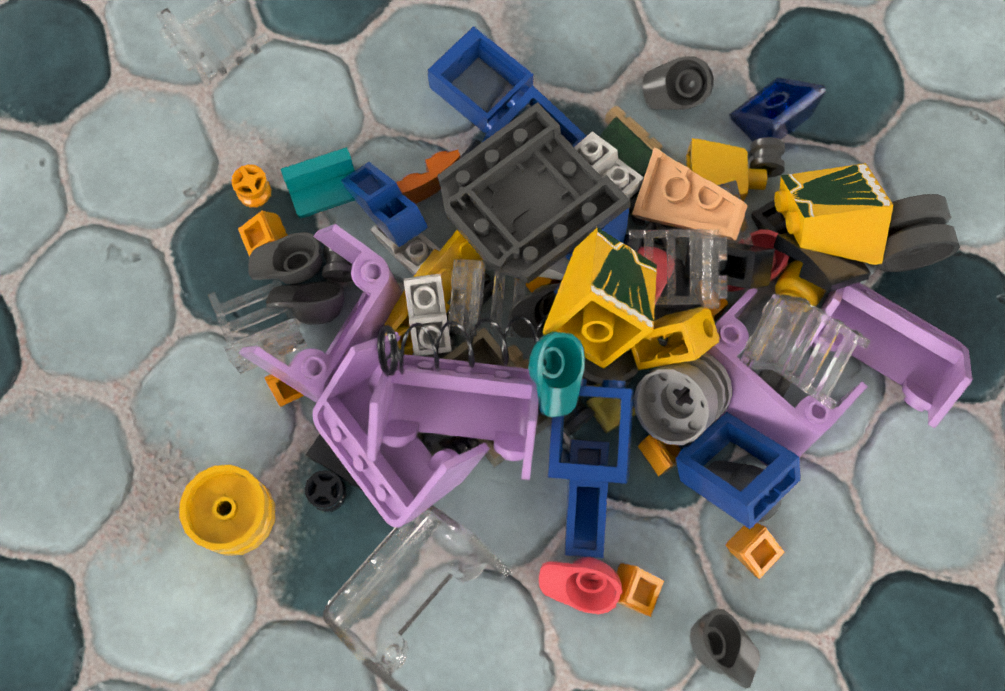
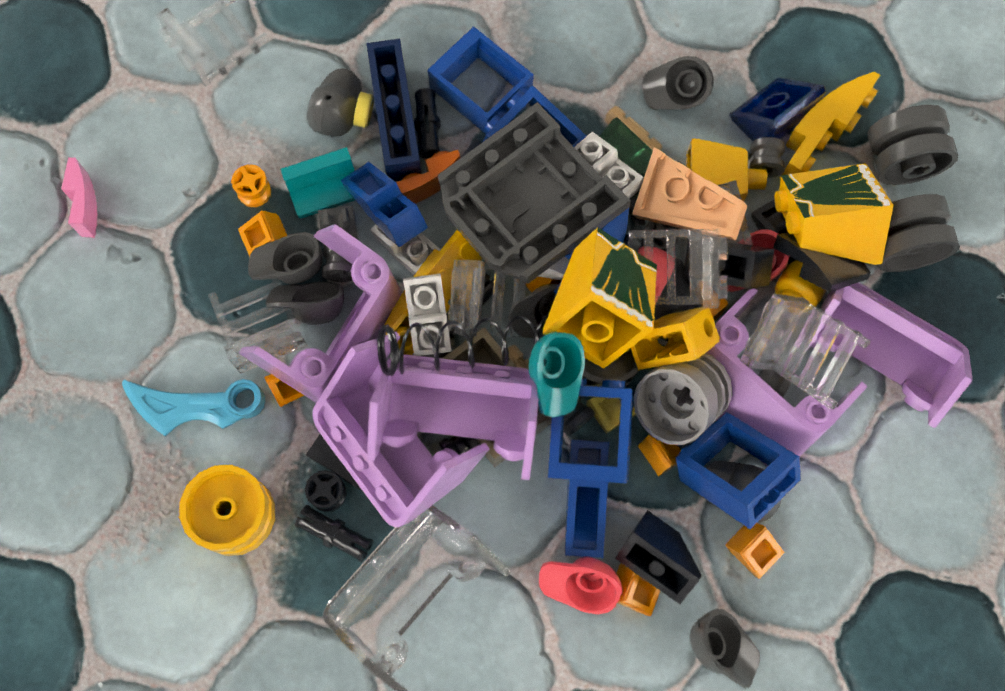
none -> bright pink slope [61,157,97,238]
none -> medium azure piece [122,379,266,436]
none -> black pin [295,505,373,562]
none -> dark grey cap [306,68,362,137]
none -> dark grey tile [318,205,359,246]
none -> light yellow tile [354,92,374,128]
none -> dark blue brick [366,38,422,182]
none -> black pin [414,88,441,159]
none -> black slope [615,510,702,604]
none -> yellow slope [780,72,880,178]
none -> dark grey wheel [867,104,958,185]

